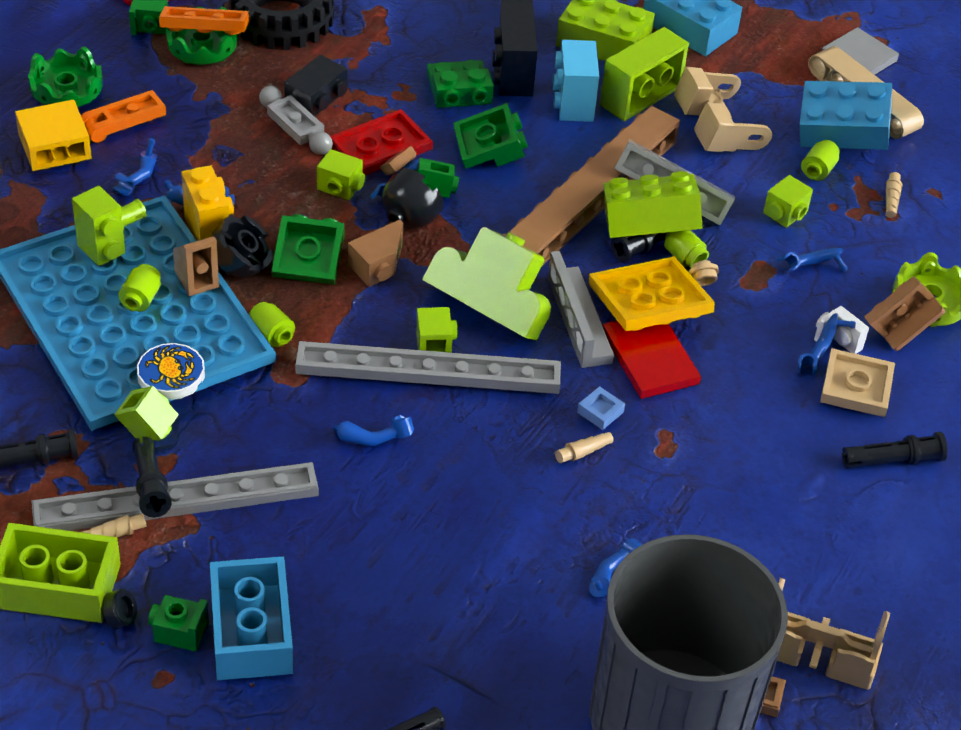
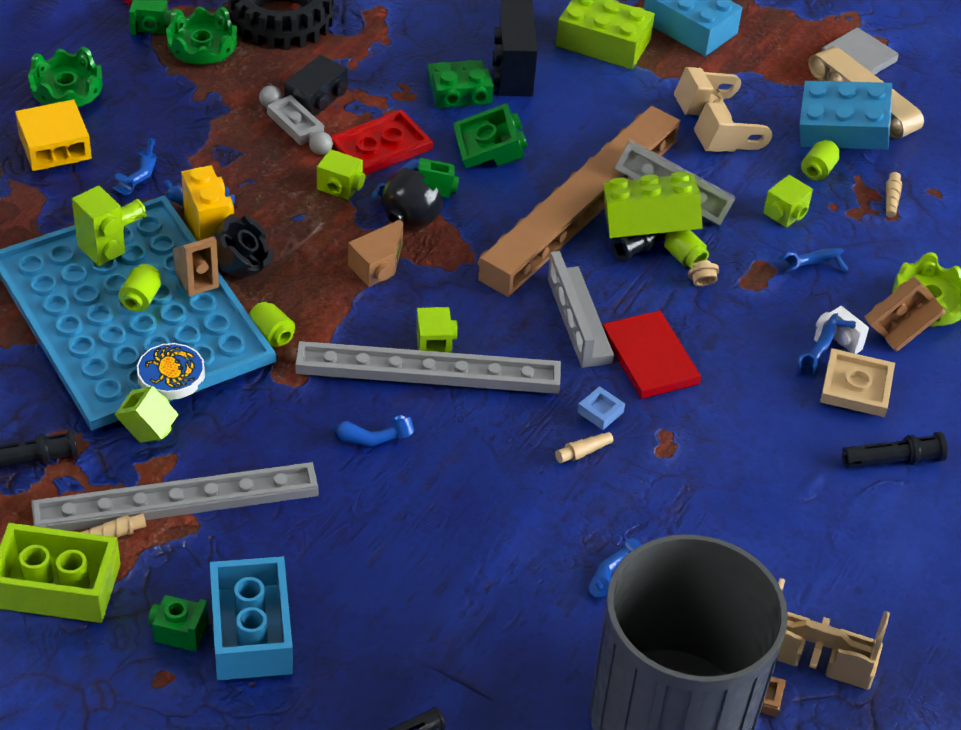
orange plate [81,90,166,143] -> none
black tile [103,589,137,628] -> none
black pin [132,436,172,518] -> none
orange plate [159,6,249,35] -> none
green plate [271,214,345,285] -> none
medium nougat tile [380,146,417,176] -> none
lime brick [422,227,551,341] -> none
medium azure brick [552,40,599,122] -> none
yellow plate [589,256,715,331] -> none
lime brick [600,27,689,122] -> none

